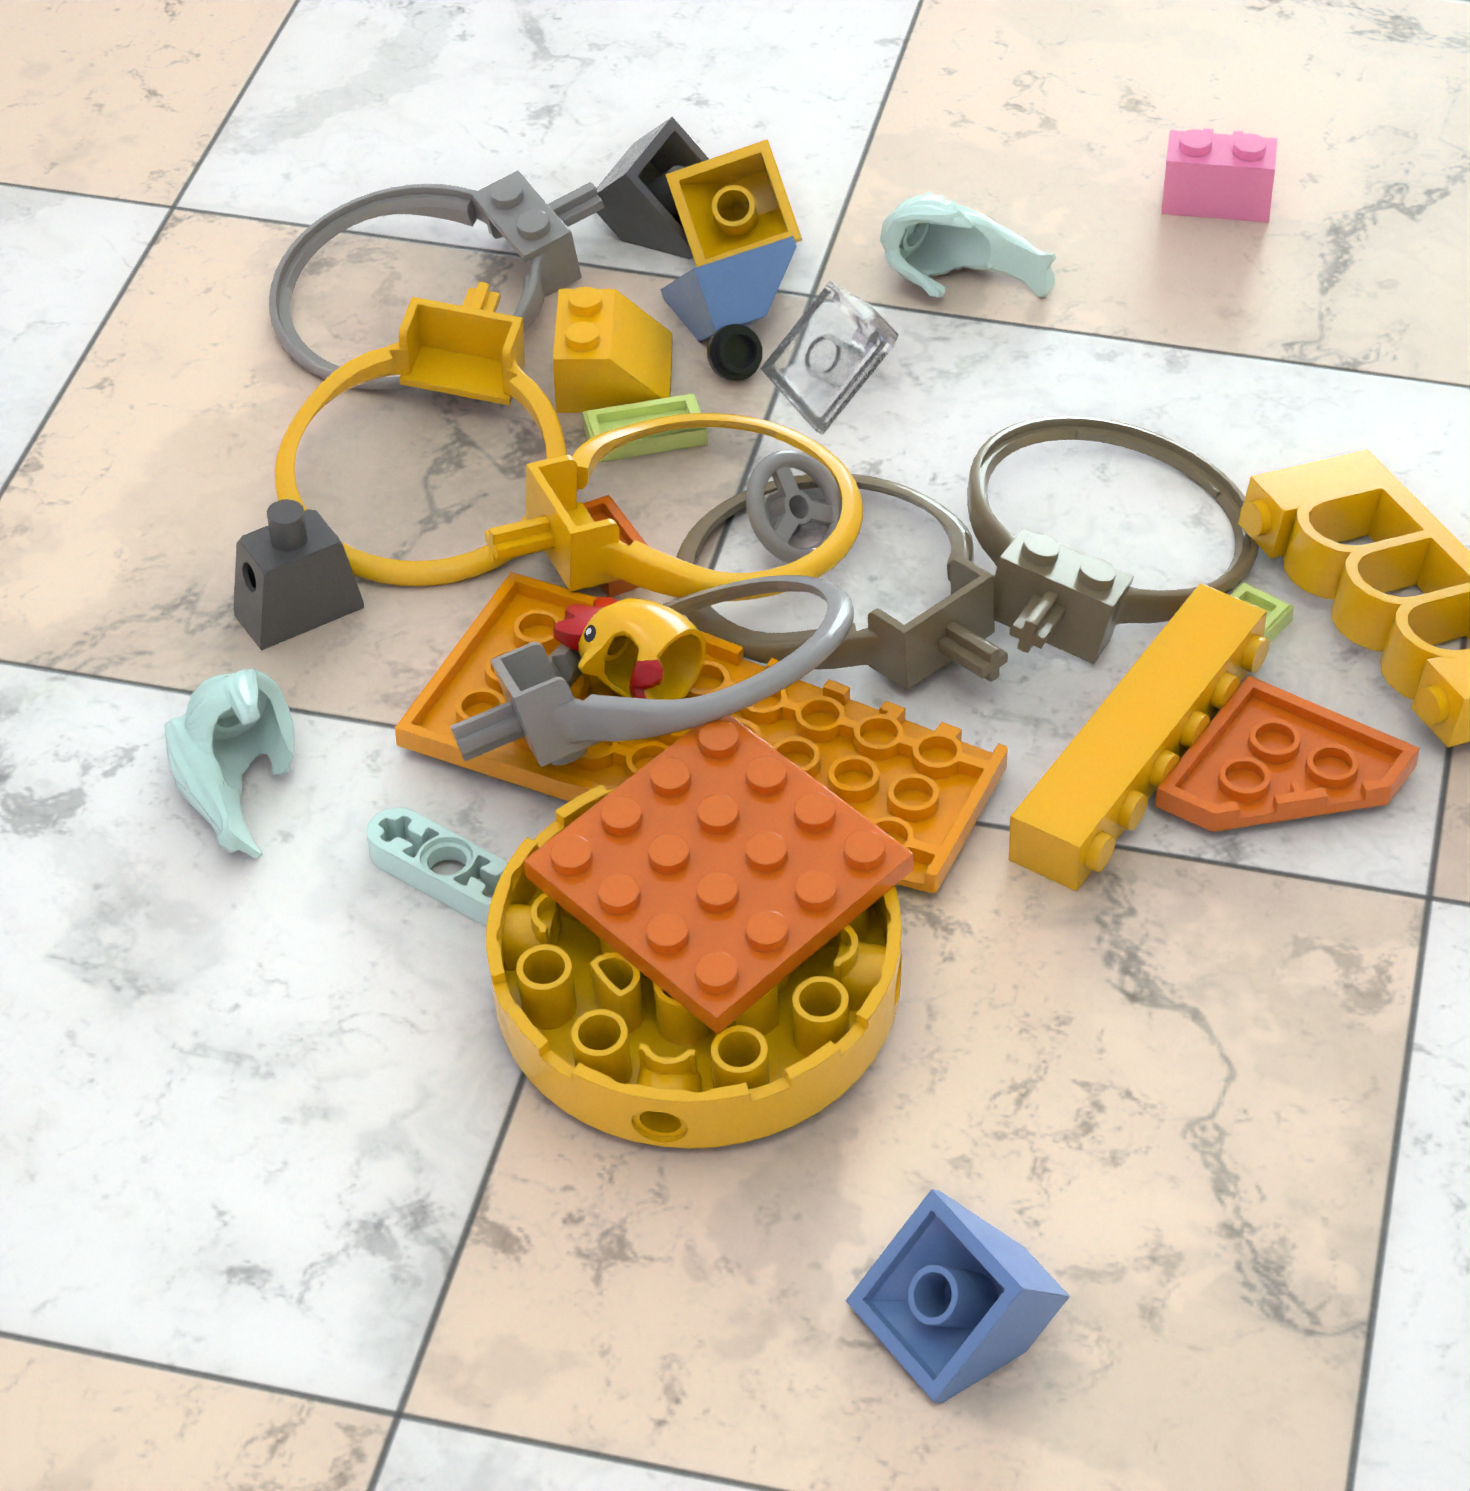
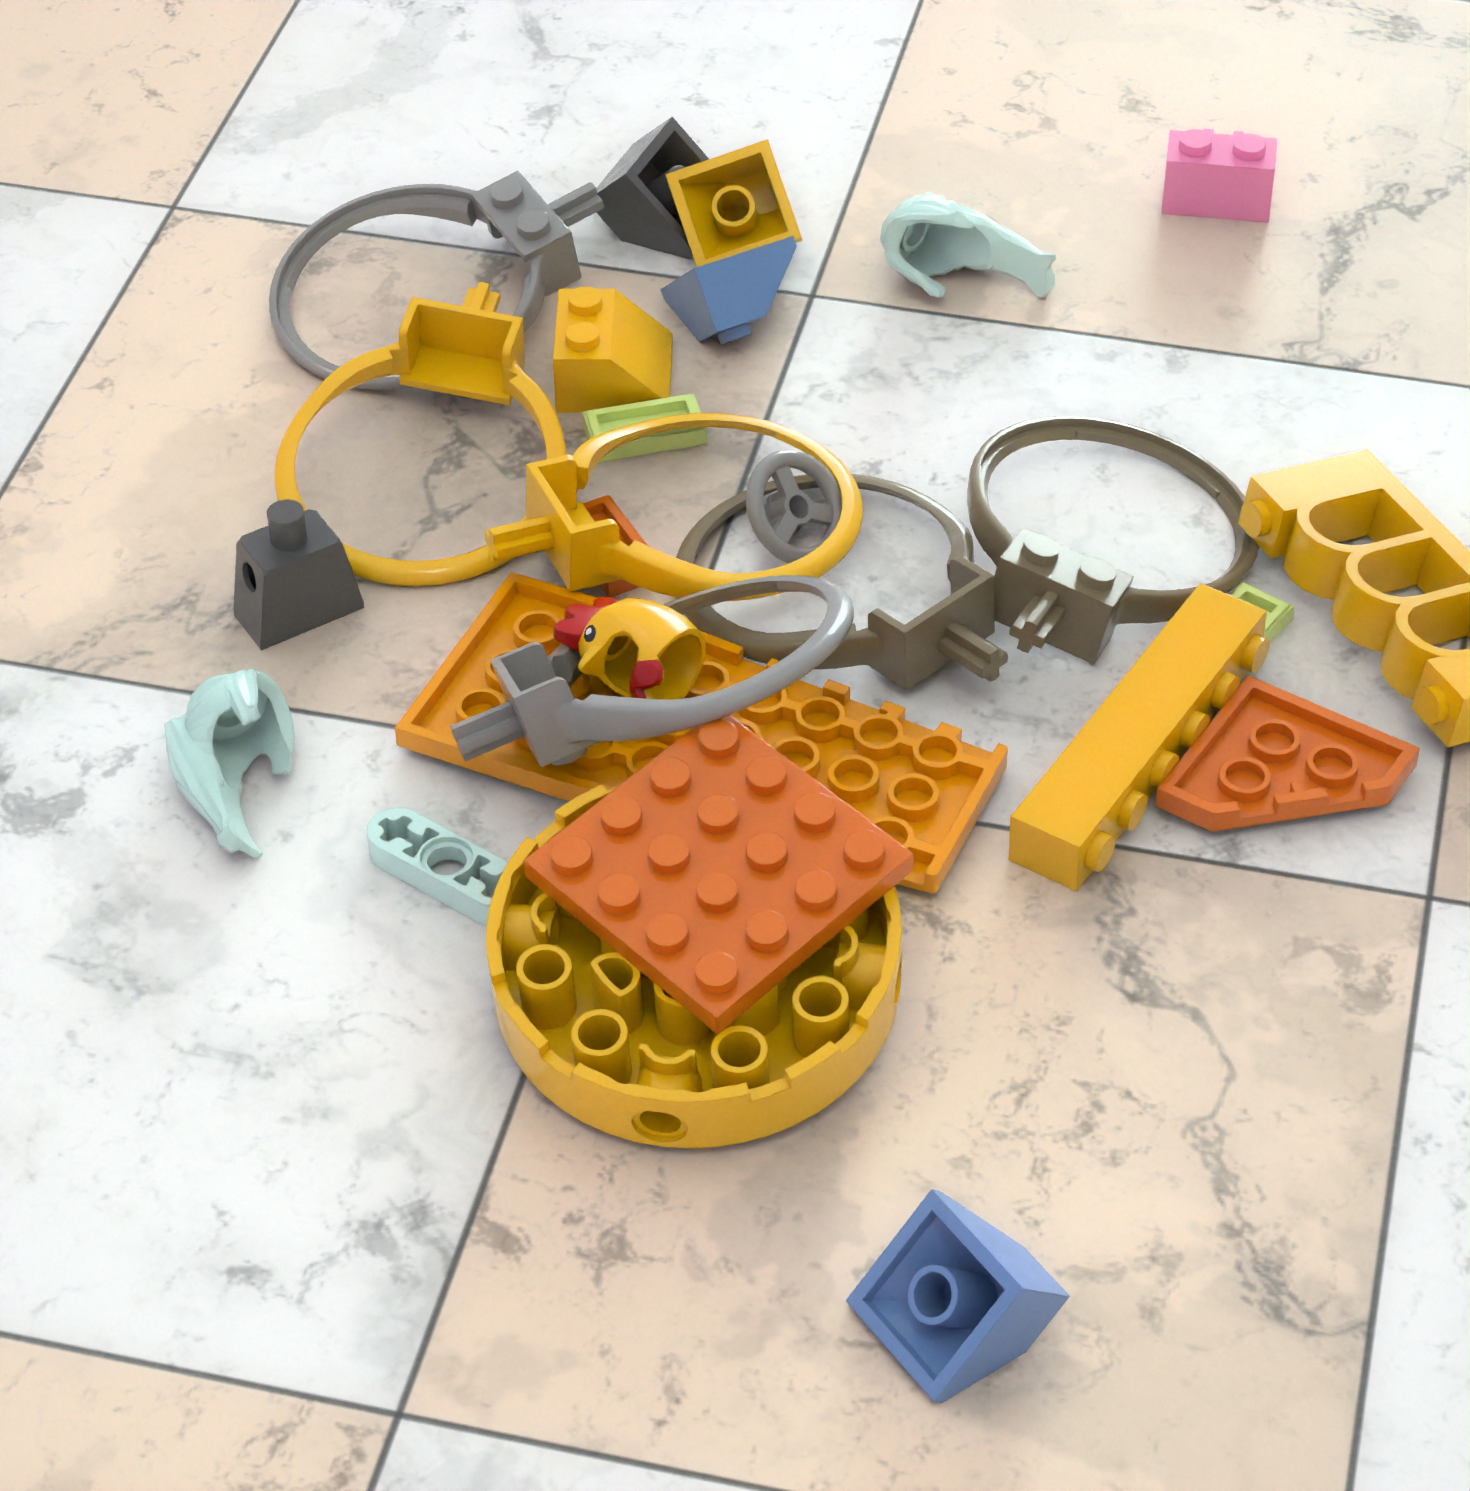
black plate [707,324,763,381] -> none
clear slope [760,281,899,435] -> none

